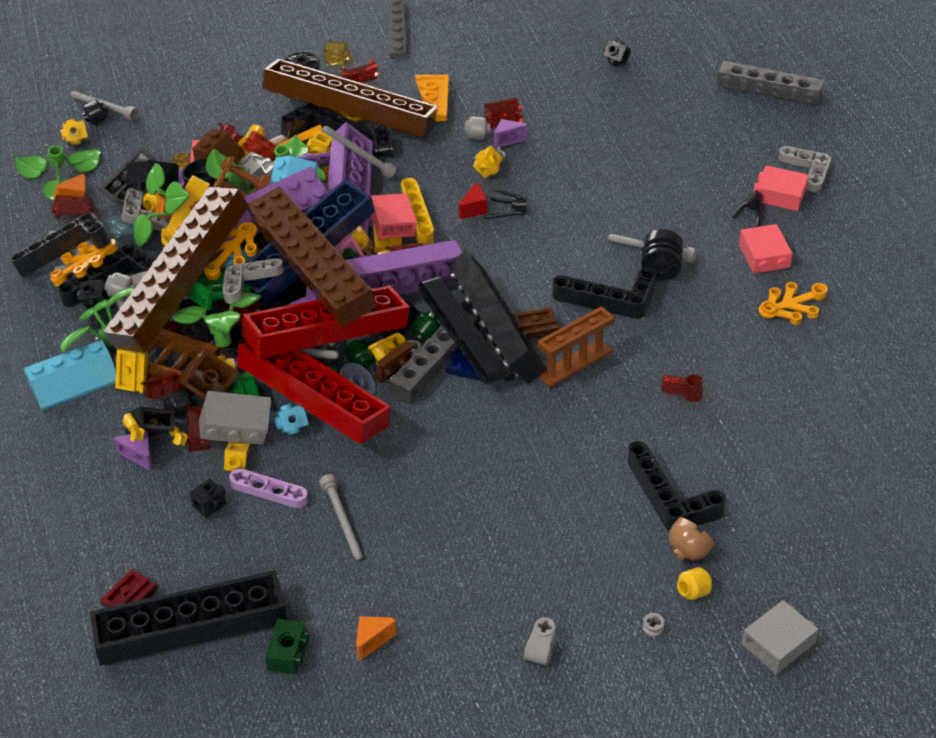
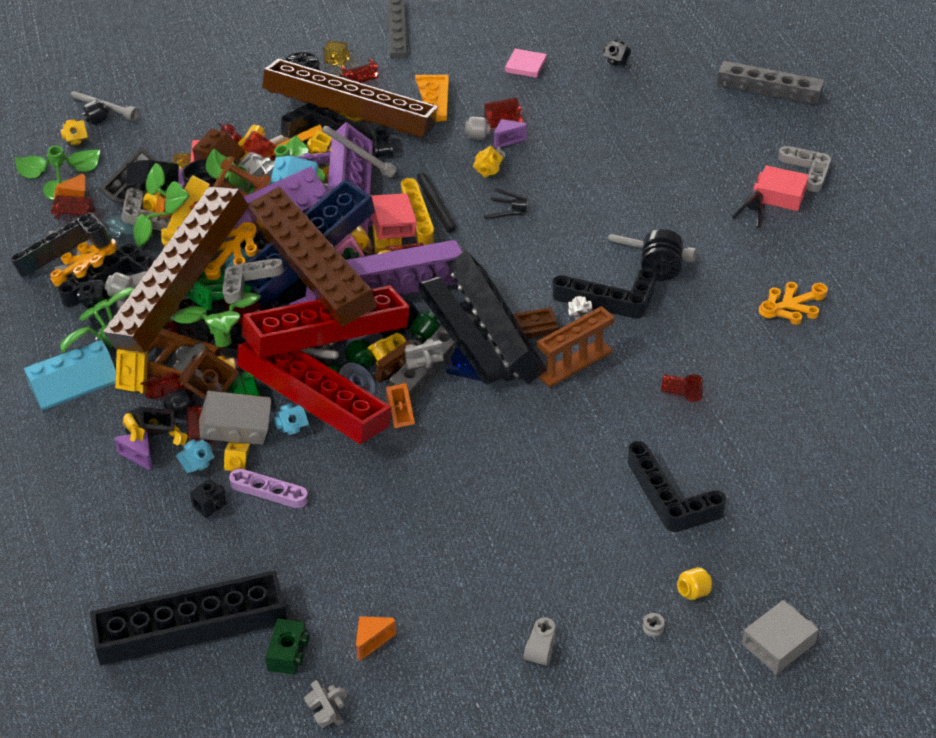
dark red plate [100,569,158,608] -> none
light grey piece [319,474,363,561] -> none
red slope [459,183,487,219] -> none
medium nougat cylinder [668,517,715,561] -> none
coral brick [739,224,792,274] -> none
none -> dark grey plate [171,342,207,372]
none -> medium azure brick [175,439,214,473]
none -> light grey hips [304,680,347,728]
none -> orange slope [386,383,415,428]
none -> light grey hips [404,339,444,369]
none -> black axle [417,172,456,233]
none -> bright pink tile [505,49,547,78]
none -> white gear [568,296,592,320]

